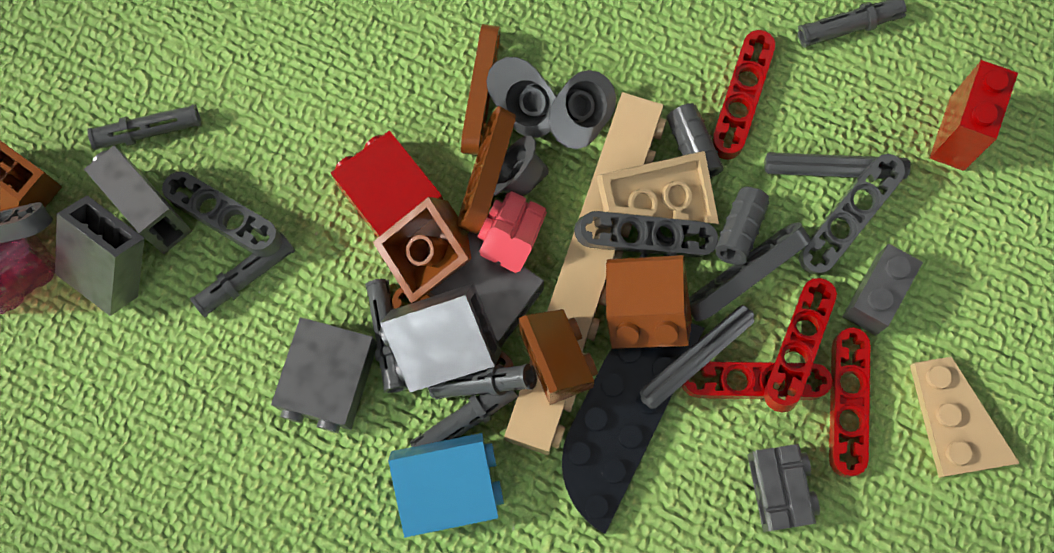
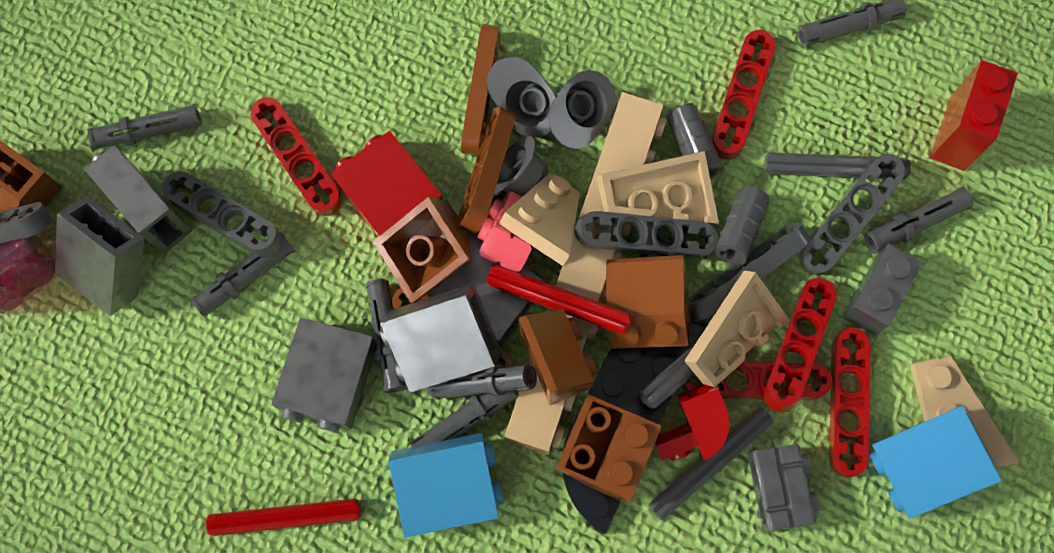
none -> red axle [206,498,361,536]
none -> red beam [250,97,342,216]
none -> red axle [486,265,632,335]
none -> tan wing [499,173,580,266]
none -> dark orange slope [556,394,662,504]
none -> dark grey axle [649,408,773,520]
none -> red brick [655,385,730,461]
none -> tan wing [684,271,790,387]
none -> dark grey pin [864,187,973,254]
none -> dark azure brick [870,405,1002,519]

